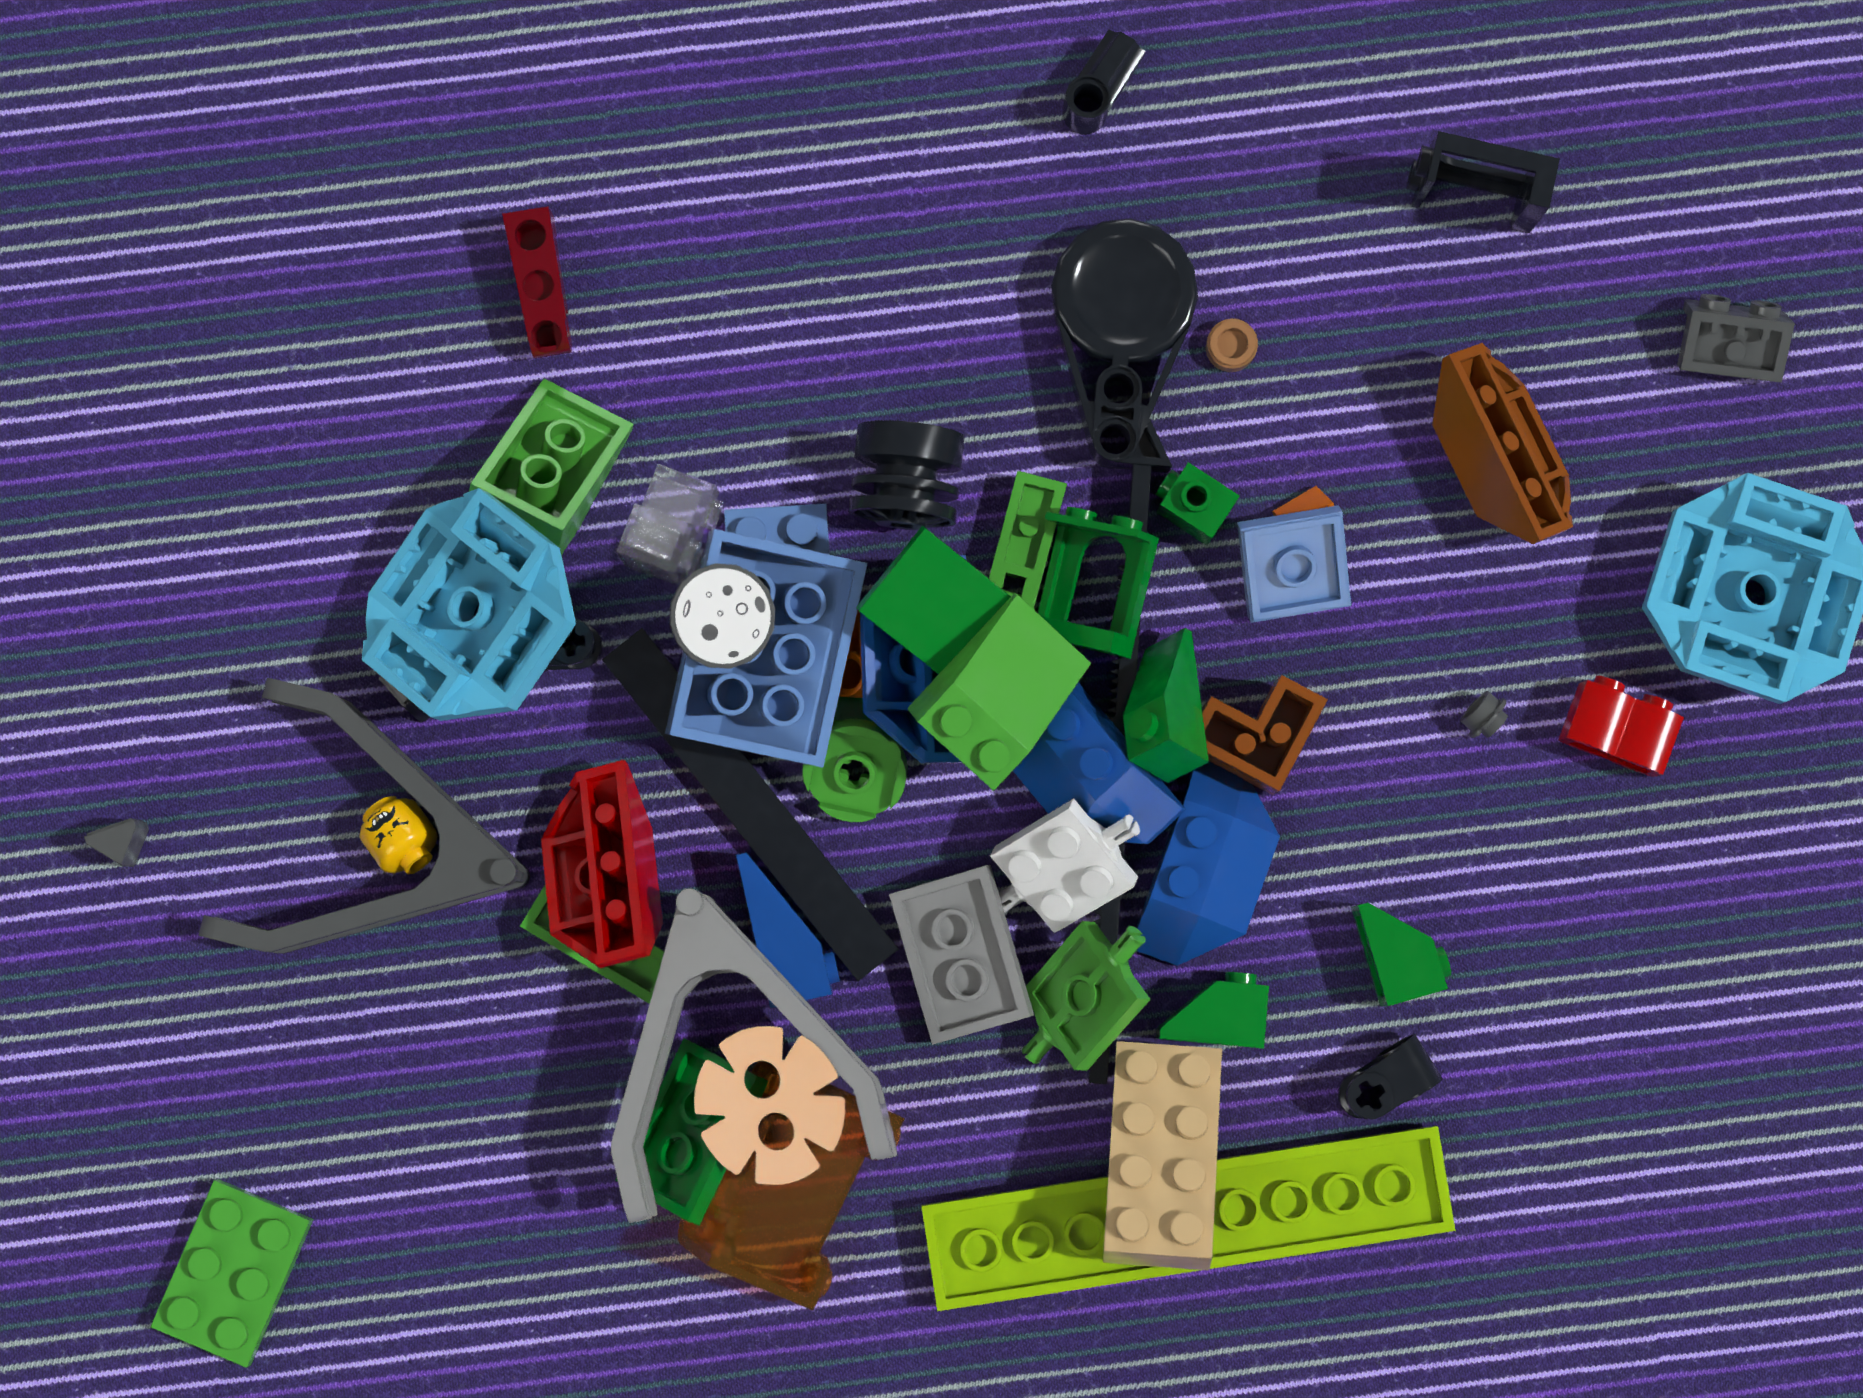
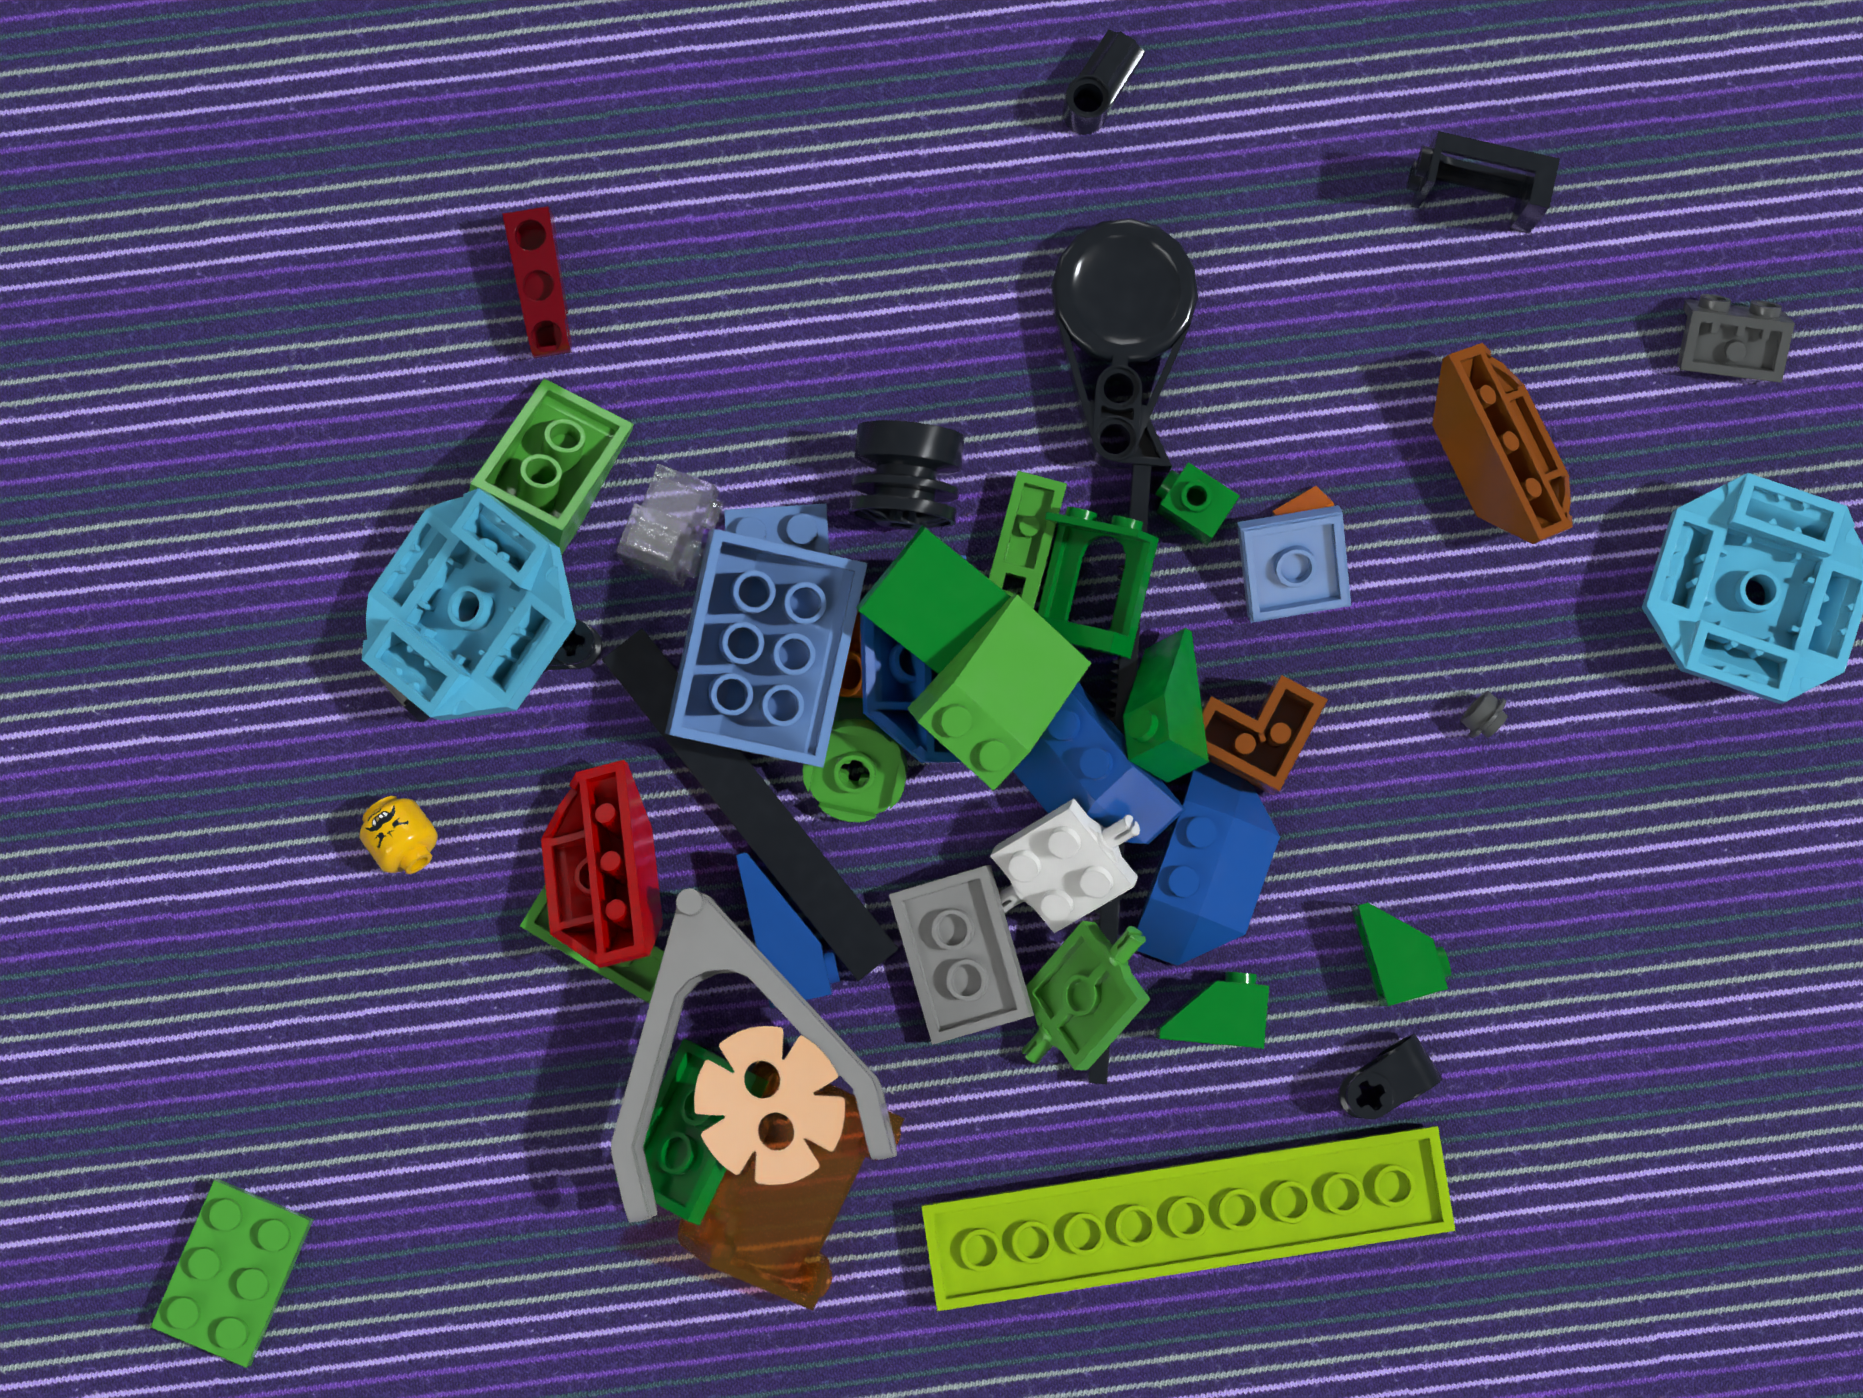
dark grey slope [84,818,149,867] -> none
dark grey piece [198,678,530,954] -> none
white tile [669,564,775,669] -> none
tan brick [1103,1041,1222,1270] -> none
medium nougat tile [1206,319,1258,372] -> none
red brick [1558,676,1684,777] -> none

